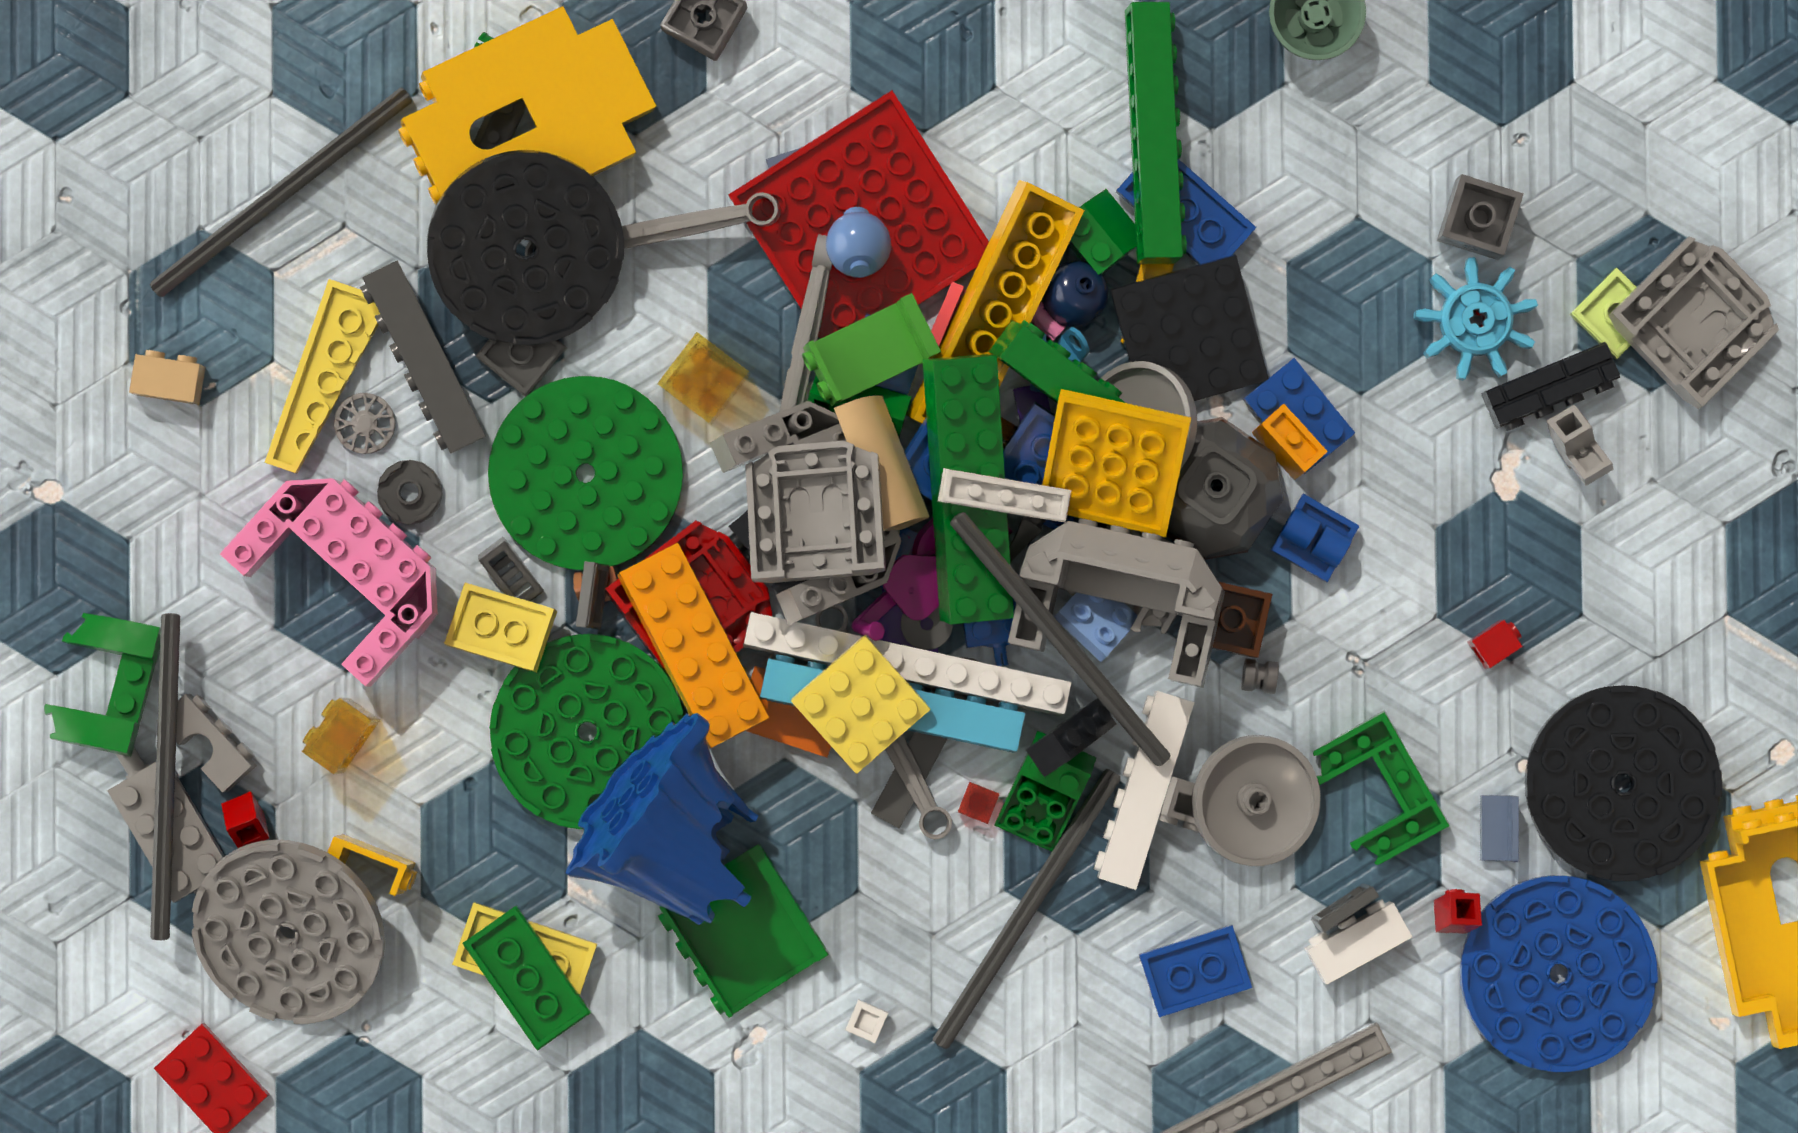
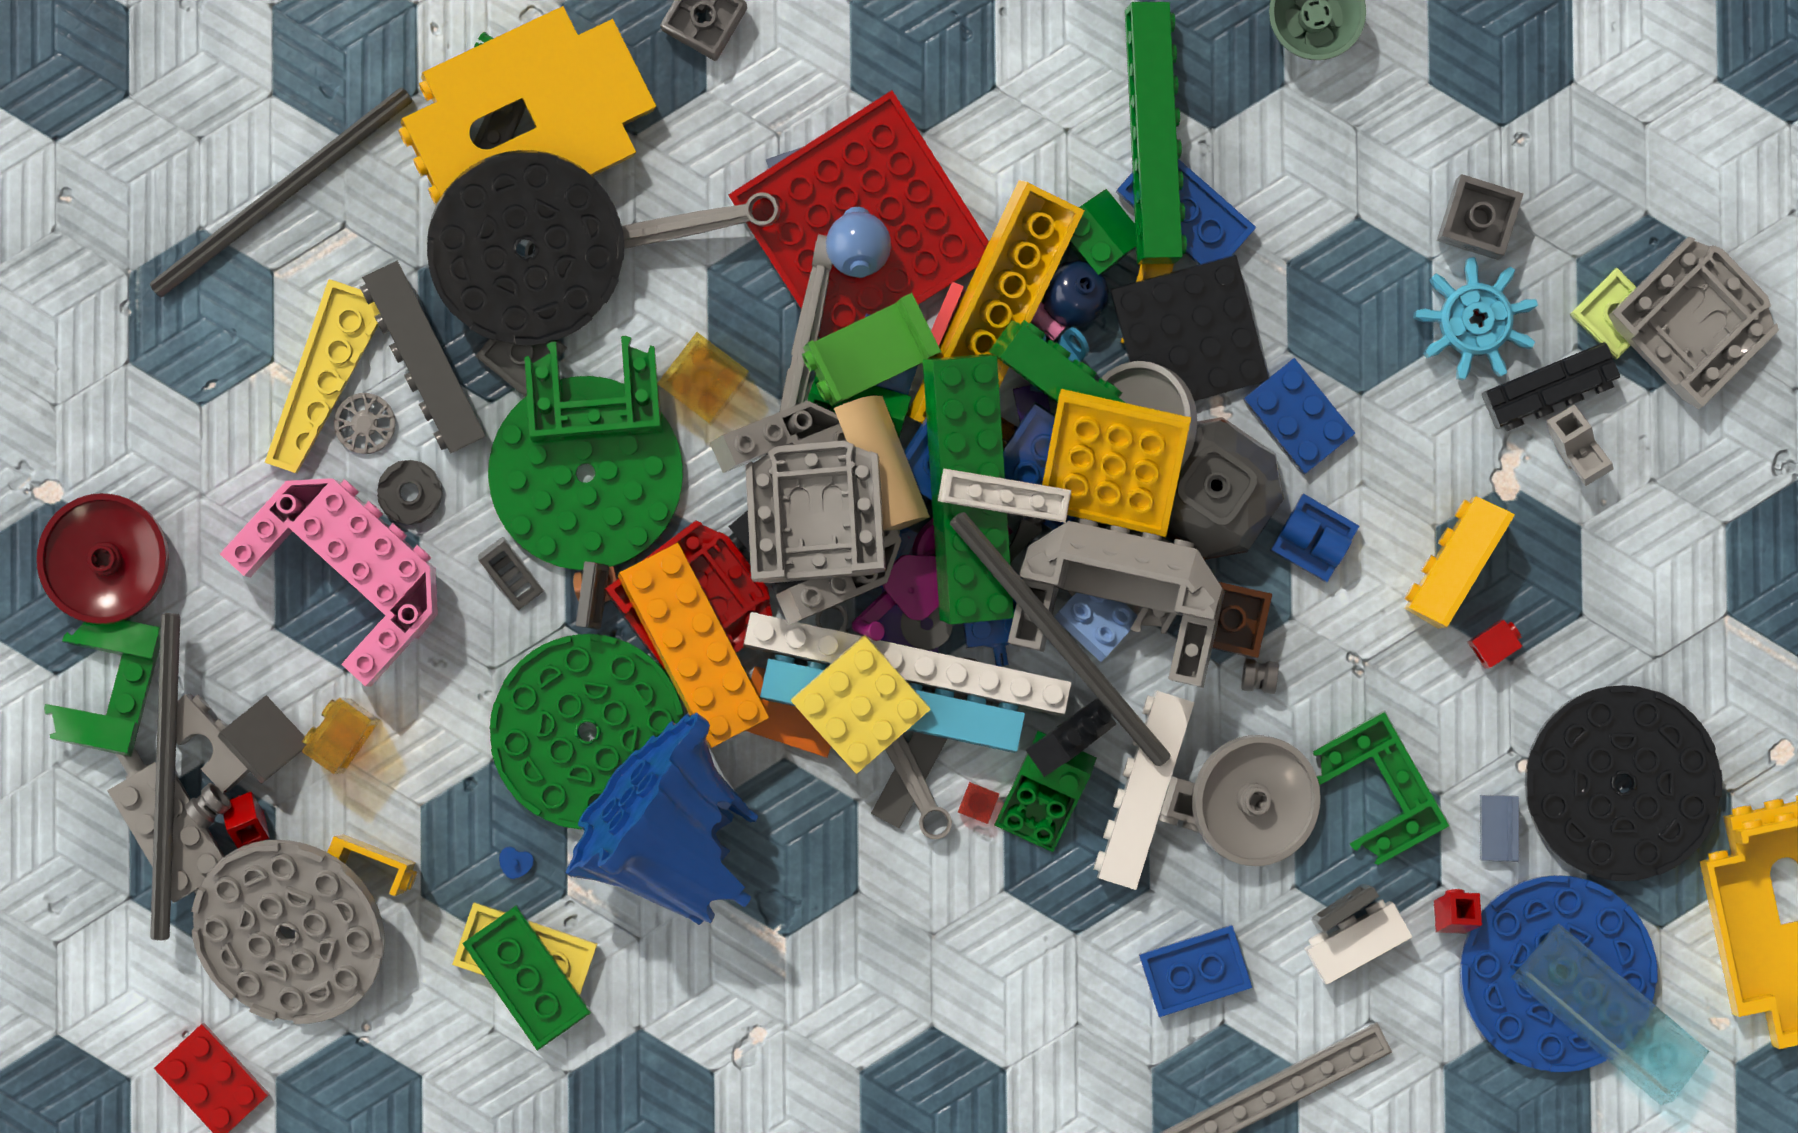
tan brick [129,350,206,405] -> none
light yellow plate [444,583,557,673] -> none
green panel [658,843,829,1018] -> none
white plate [845,999,888,1043] -> none
dark grey axle [933,769,1121,1049] -> none
light orange panel [1252,404,1328,480] -> none
none -> dark red dish [36,493,169,624]
none -> flat silver wheel [185,783,231,829]
none -> dark grey tile [217,695,310,784]
none -> blue piece [499,846,534,879]
none -> green wedge [525,336,662,443]
none -> yellow slope [1404,496,1515,629]
none -> clear light blue arch [1511,924,1710,1105]

